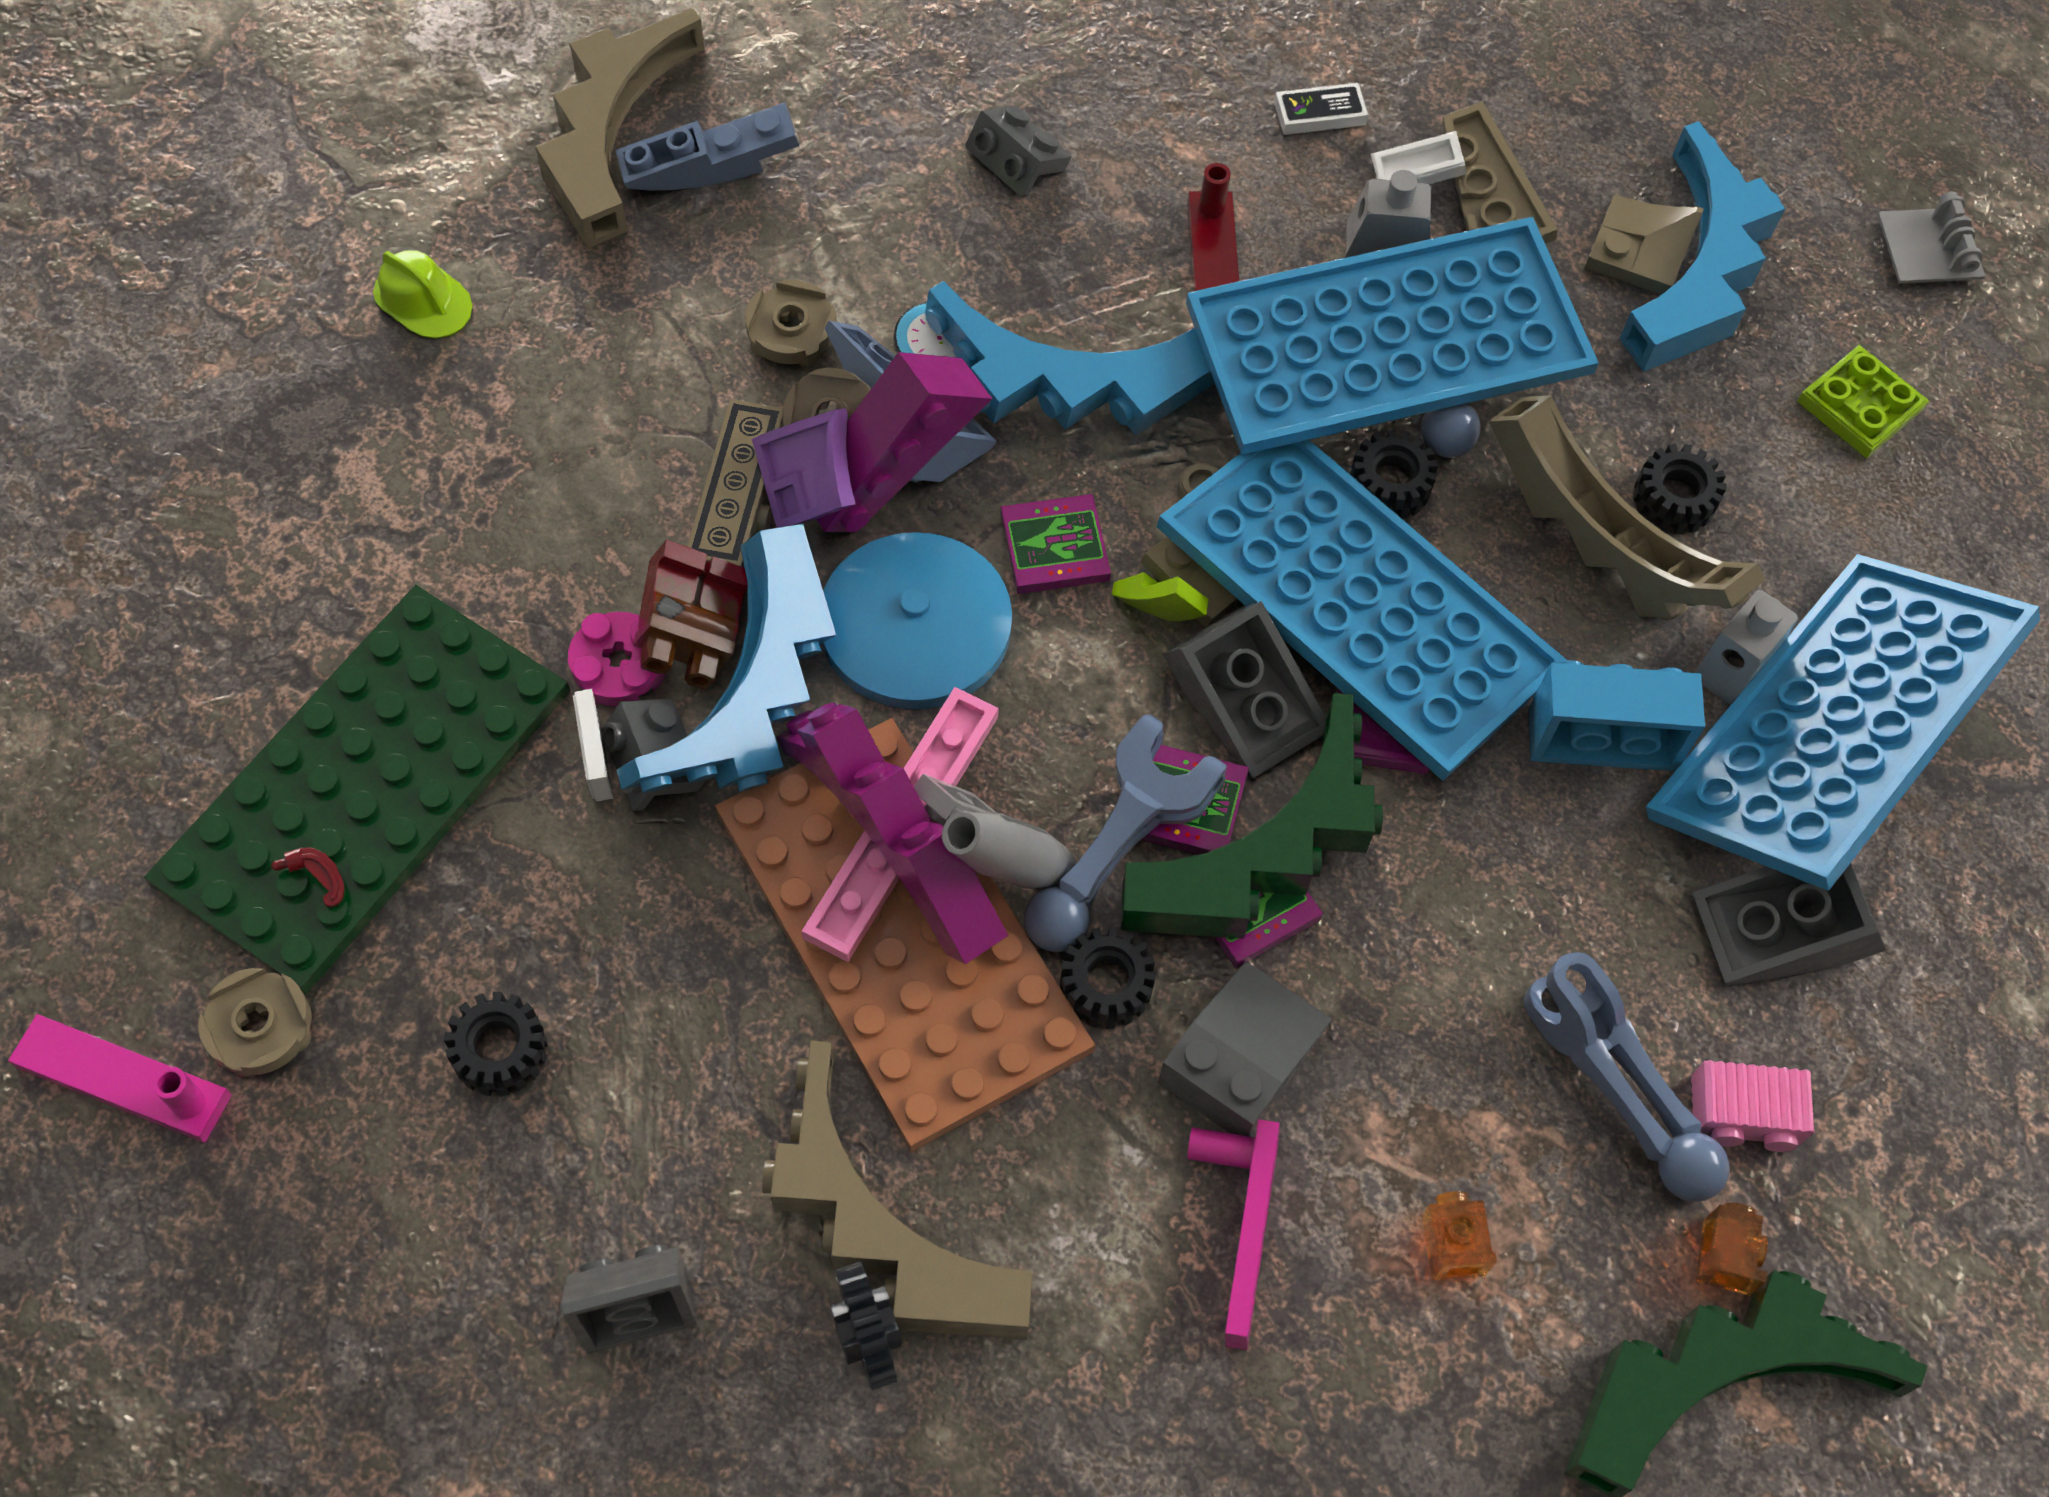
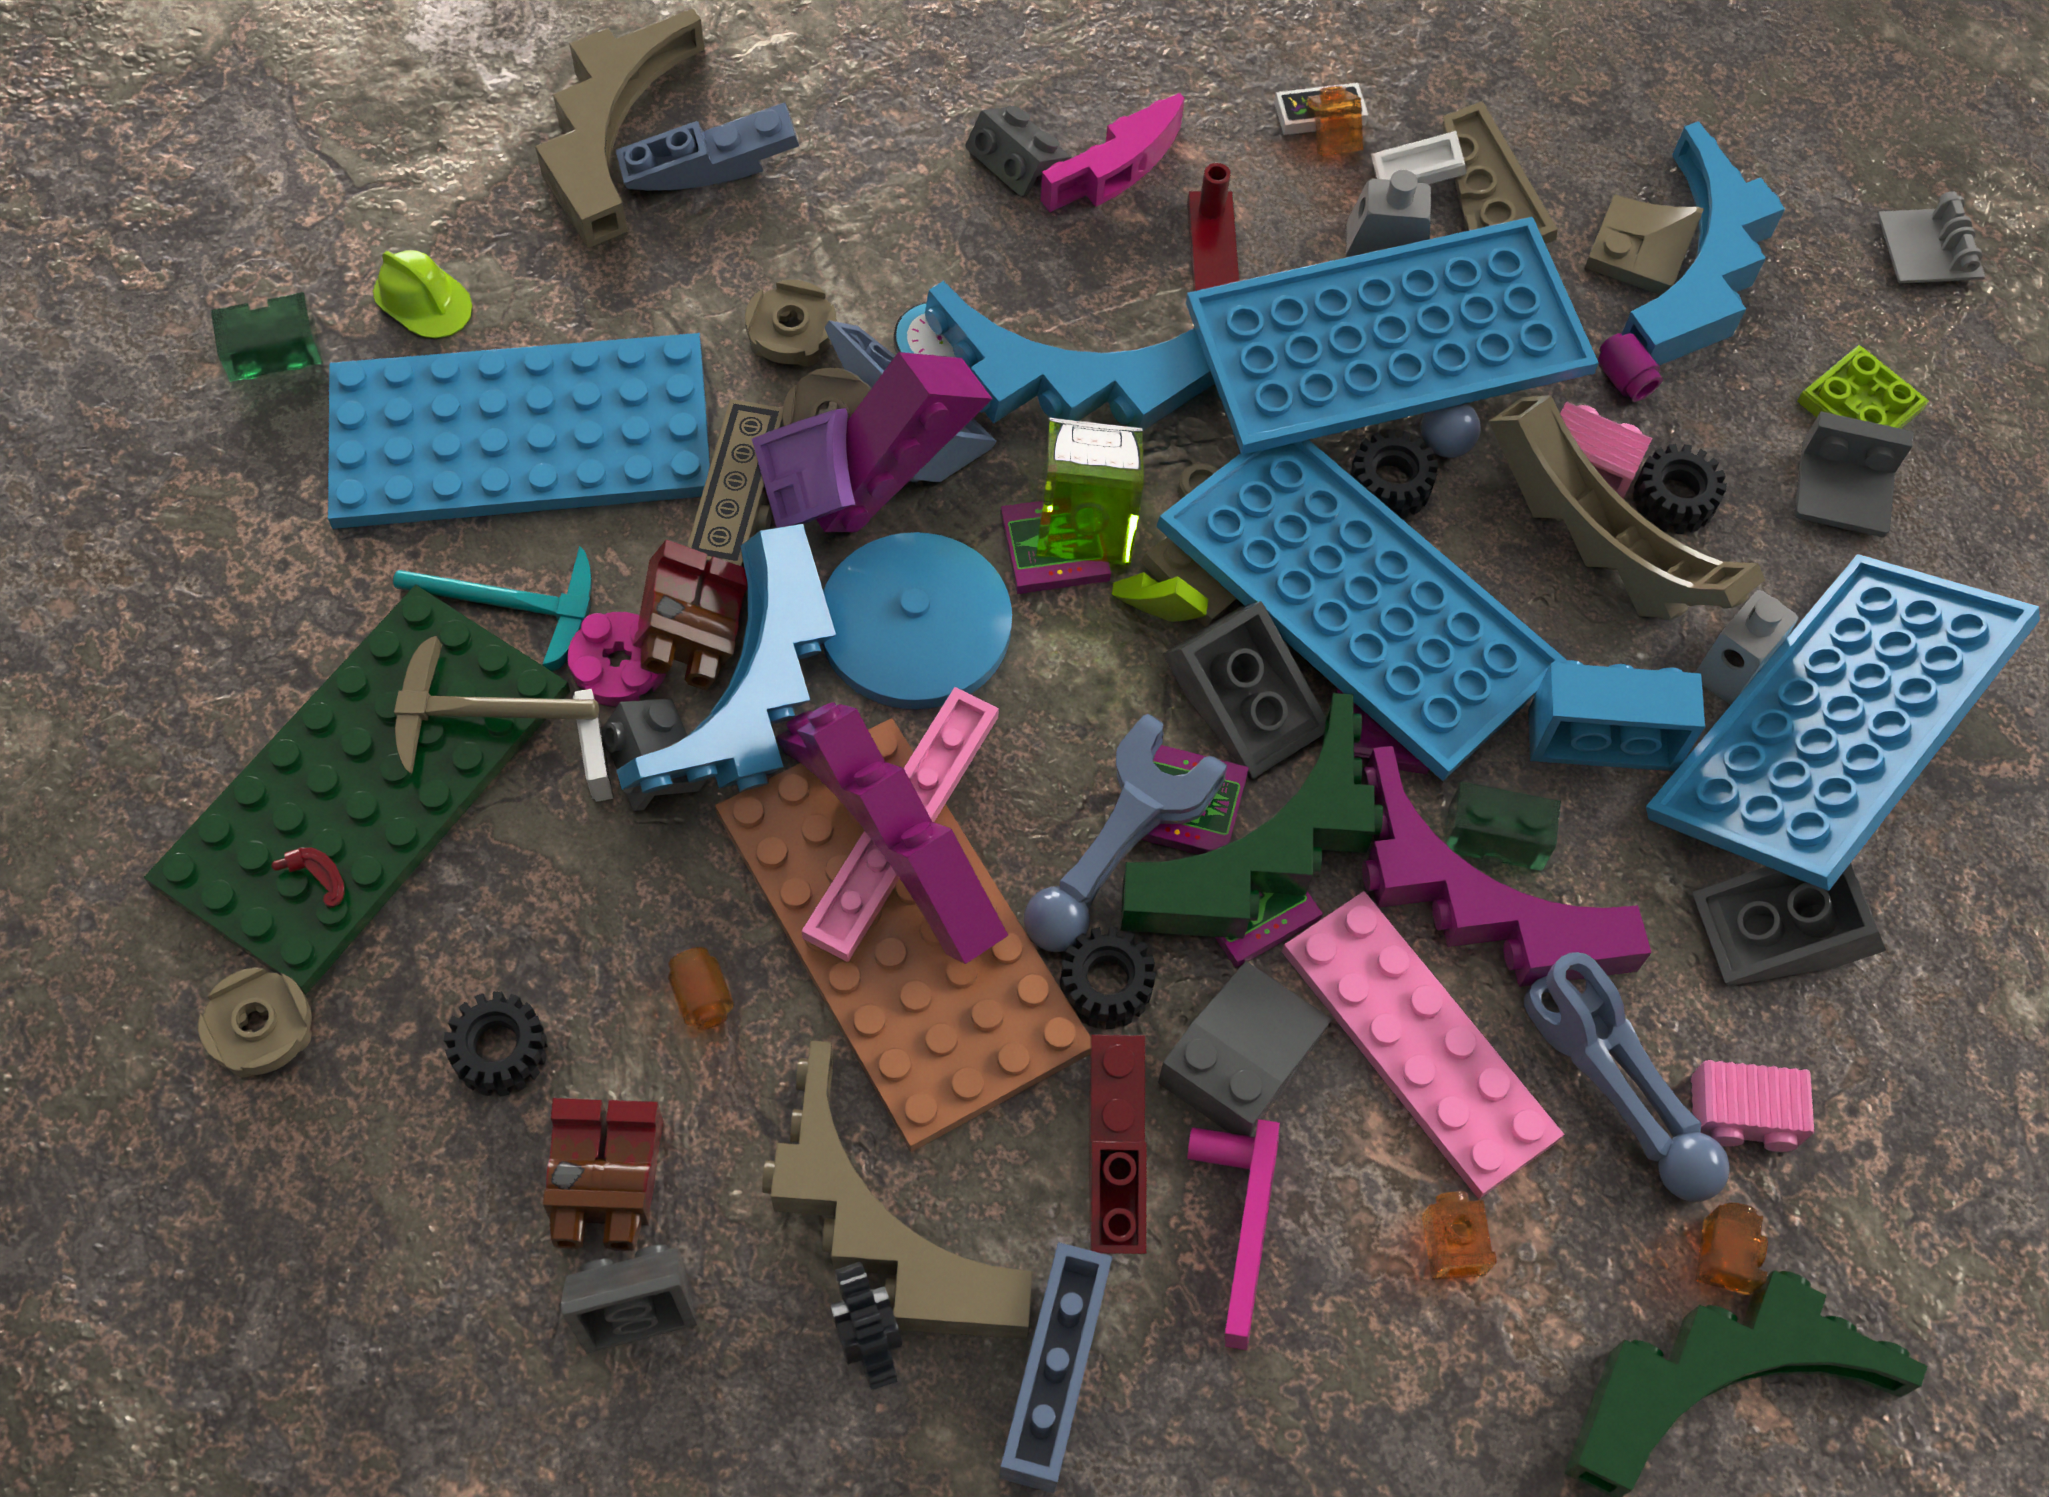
dark pink piece [8,1014,232,1143] -> none
light grey plate [914,774,1077,889] -> none
none -> clear green brick [211,292,323,382]
none -> dark azure plate [328,333,711,529]
none -> teal piece [393,546,592,672]
none -> dark tan piece [394,636,599,774]
none -> hips [543,1098,663,1251]
none -> clear orange brick [667,947,734,1030]
none -> sand blue brick [999,1242,1113,1493]
none -> clear neon green slope [1036,418,1144,566]
none -> dark pink slope [1041,93,1185,212]
none -> dark red slope [1089,1034,1147,1254]
none -> bright pink plate [1282,891,1565,1199]
none -> clear orange bracket [1307,86,1363,157]
none -> magenta arch [1361,746,1652,987]
none -> clear green brick [1444,781,1561,871]
none -> bright pink brick [1560,402,1653,499]
none -> magenta brick [1597,333,1663,402]
none -> dark grey bracket [1794,411,1914,537]

